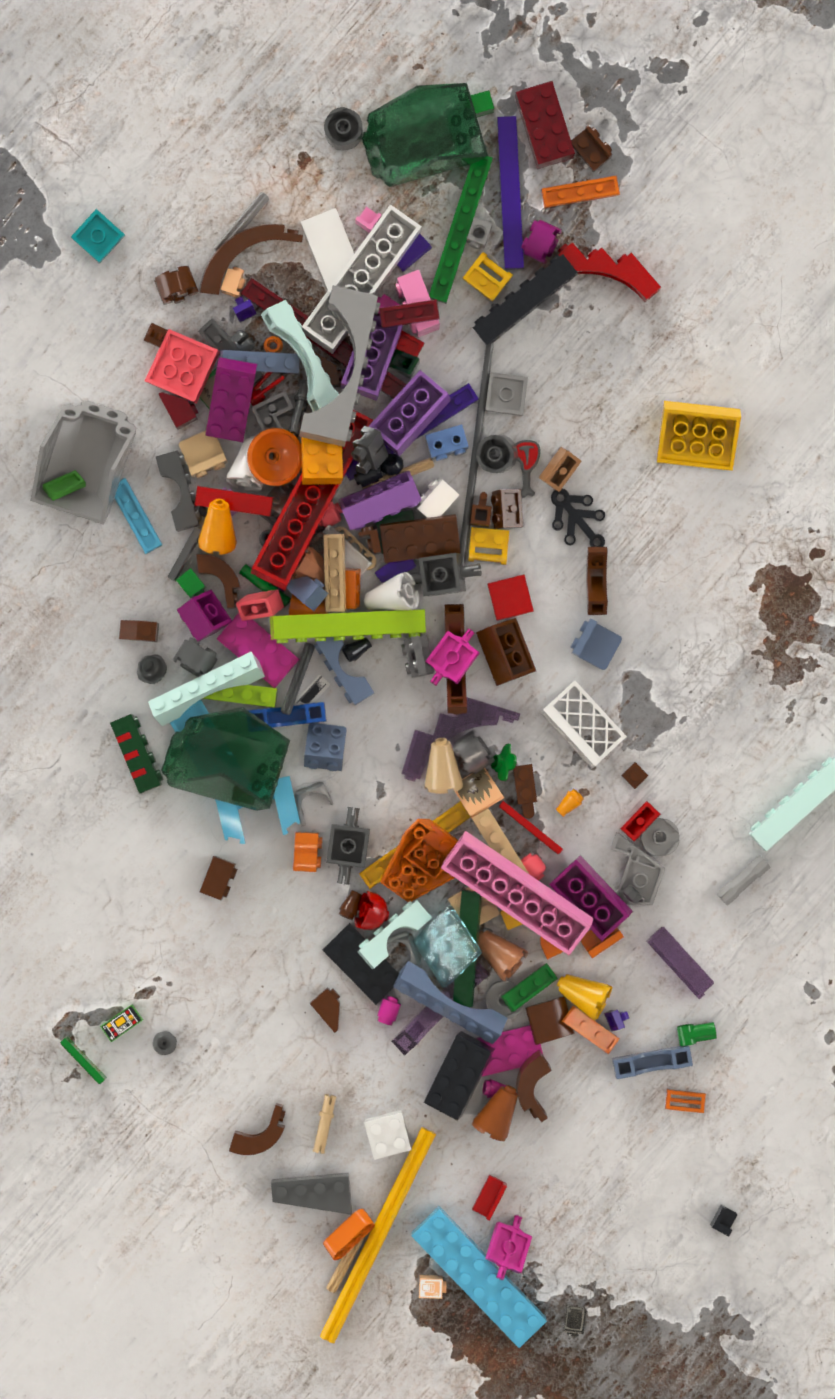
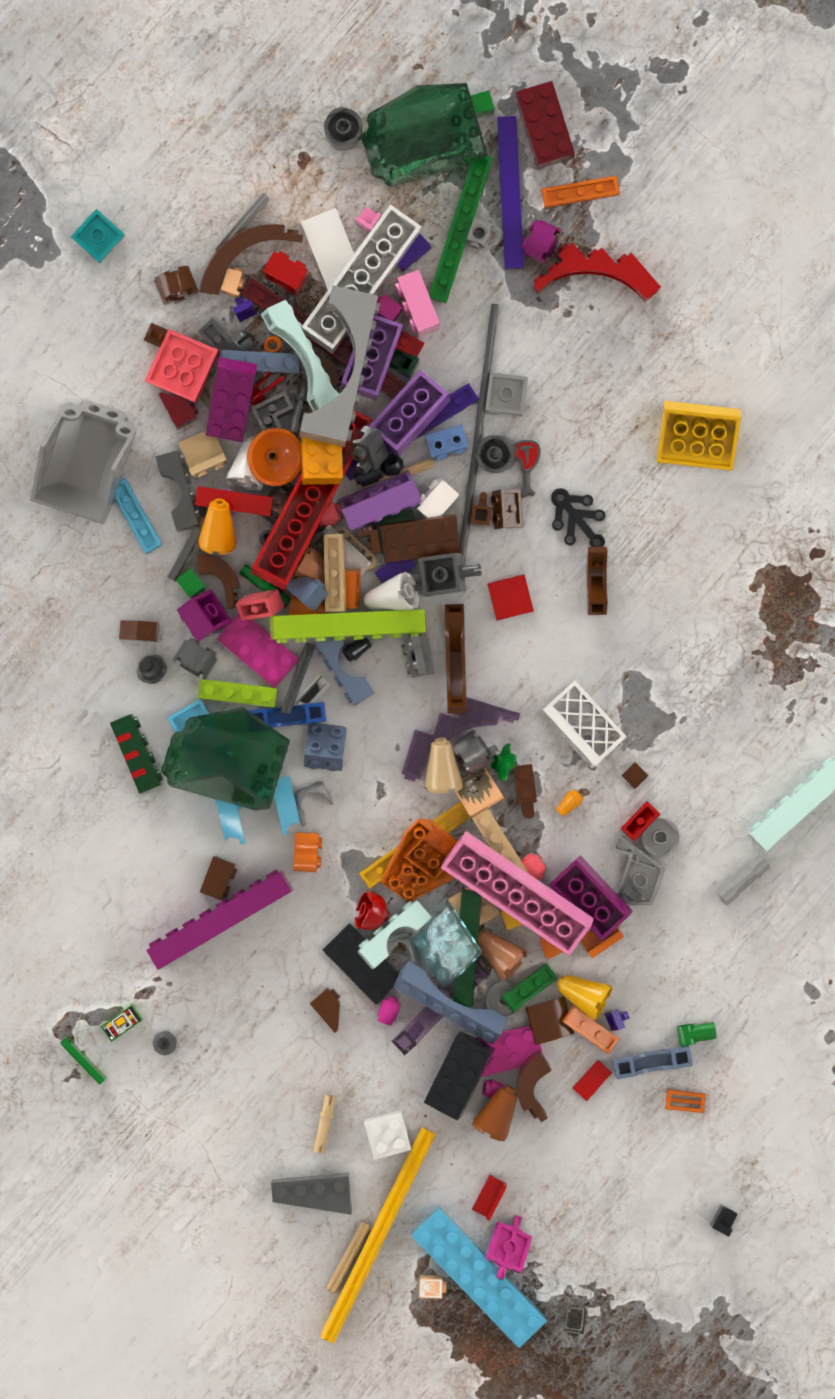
bright green tile [43,470,86,501] -> none
light aqua arch [148,651,265,726] -> none
reddish brown arch [229,1103,286,1155] -> none
orange beam [323,1209,375,1260] -> none
dark grey brick [326,807,370,885] -> none
reddish brown cone [339,890,362,920] -> none
dark red plate [379,299,440,328] -> none
dark pink plate [425,628,480,686] -> none
yellow plate [462,252,513,302] -> none
yellow plate [468,527,509,565] -> none
black brick [472,255,578,347] -> none
reddish brown slope [476,618,536,686] -> none
red tile [499,801,563,854] -> none
medium nougat brick [538,447,582,492] -> none
sand blue bracket [570,619,622,670] -> none
reddish brown bracket [571,125,612,172] -> none
clear purple panel [646,926,714,1000] -> none
none -> magenta brick [146,869,294,970]
none -> red brick [263,251,309,296]
none -> red tile [572,1059,612,1101]

